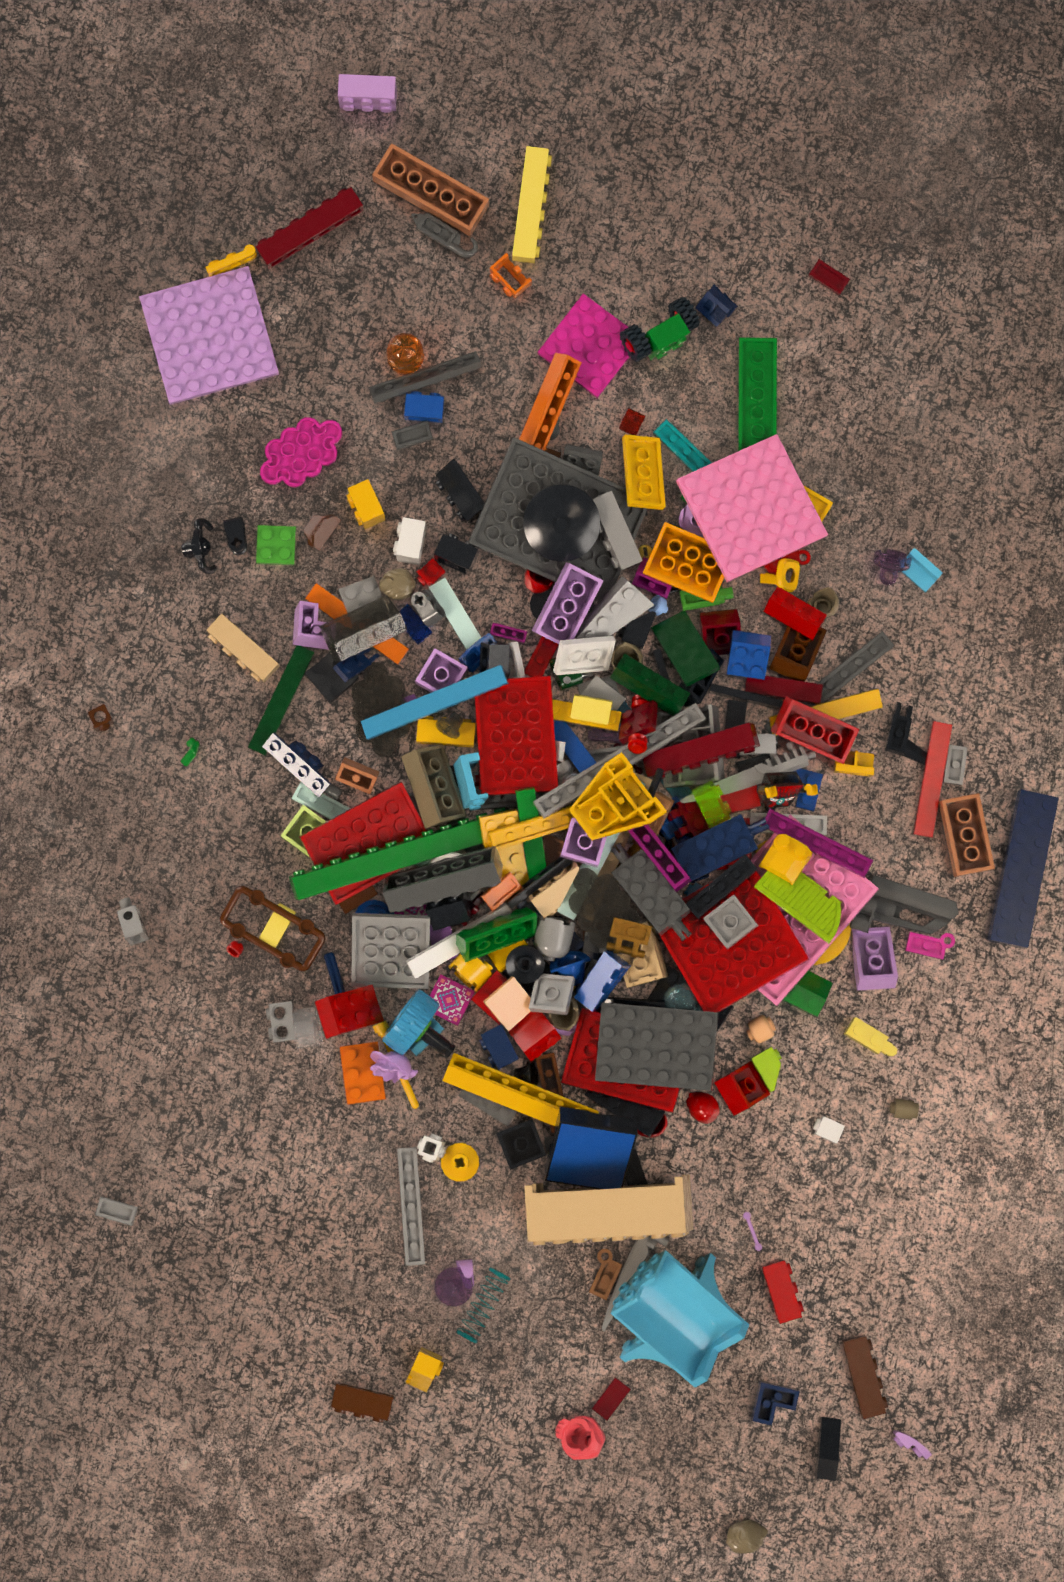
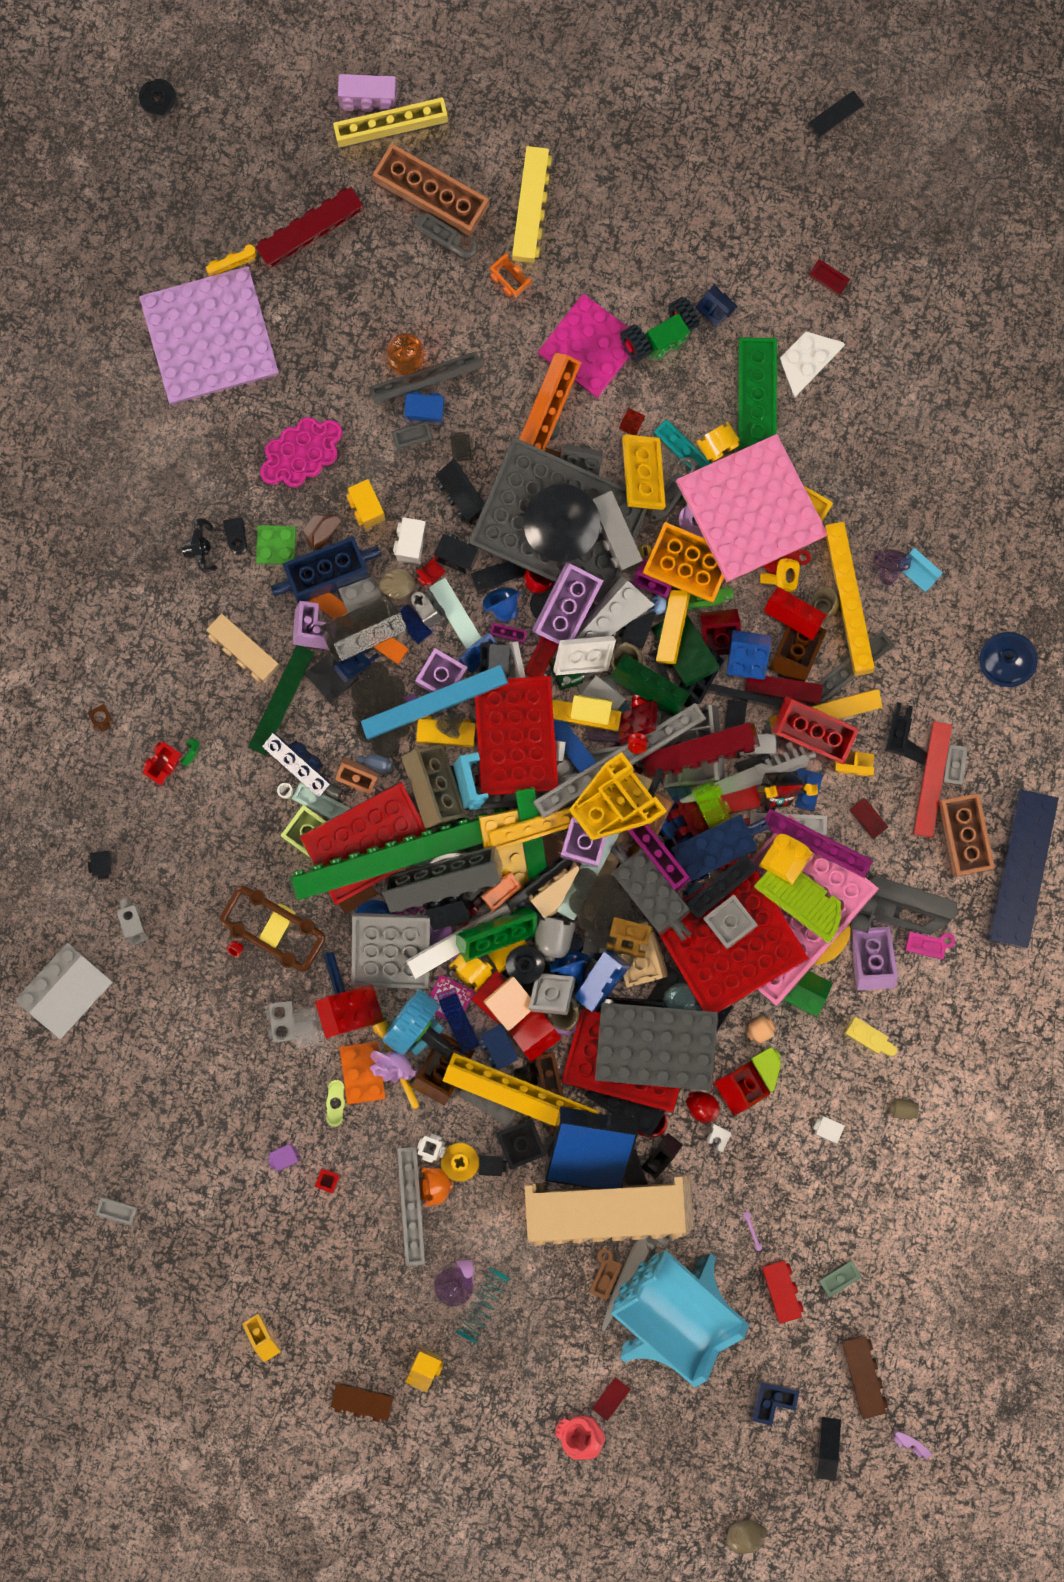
none -> light grey piece [15,942,113,1040]
none -> black brick [88,851,114,880]
none -> black plate [139,79,177,118]
none -> red cylinder [142,741,182,786]
none -> yellow slope [242,1314,281,1362]
none -> medium lavender brick [267,1143,302,1171]
none -> dark blue brick [270,536,381,603]
none -> white hinge [277,783,293,799]
none -> red brick [315,1168,341,1194]
none -> yellowish green piece [326,1080,345,1127]
none -> light yellow brick [333,97,448,148]
none -> sand blue plant [357,754,393,775]
none -> reddish brown slope [411,1032,475,1105]
none -> orange cylinder [420,1168,453,1206]
none -> clear blue tile [439,993,480,1053]
none -> clear smoke brick [450,432,472,462]
none -> black slope [471,561,526,595]
none -> black brick [479,1155,507,1176]
none -> blue helmet [483,588,522,622]
none -> black slope [642,1133,683,1179]
none -> dark grey plate [651,457,698,523]
none -> yellow tile [656,590,690,664]
none -> yellow brick [696,421,740,463]
none -> white hinge [707,1124,732,1152]
none -> white wing [780,332,845,398]
none -> black tile [808,90,865,139]
none -> sand green plate [818,1260,862,1298]
none -> yellow brick [825,522,875,676]
none -> dark red tile [849,798,888,839]
none -> dark blue dish [979,632,1038,687]

